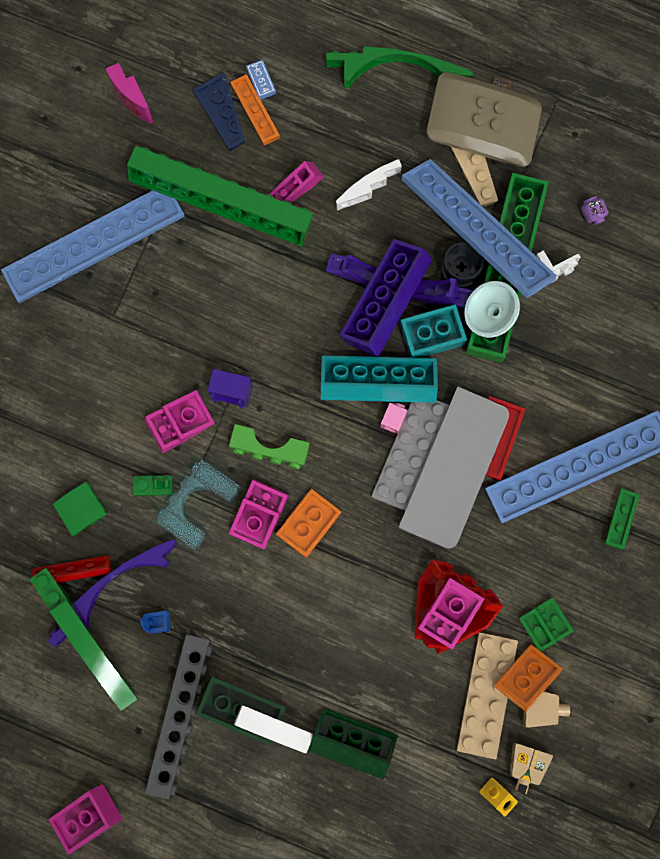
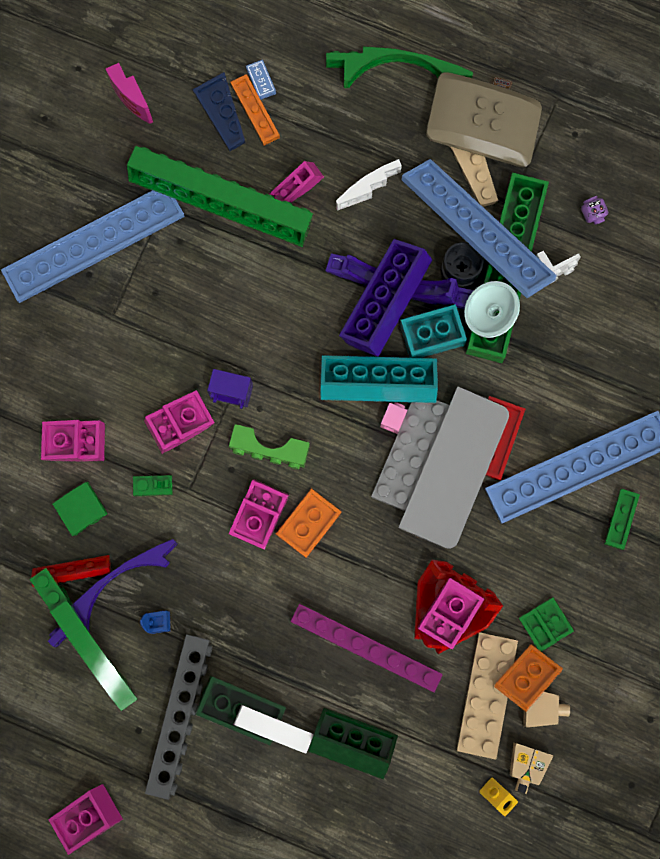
clear light blue arch [156,460,241,551] -> none
none -> dark pink slope [41,420,105,461]
none -> magenta brick [291,604,443,693]

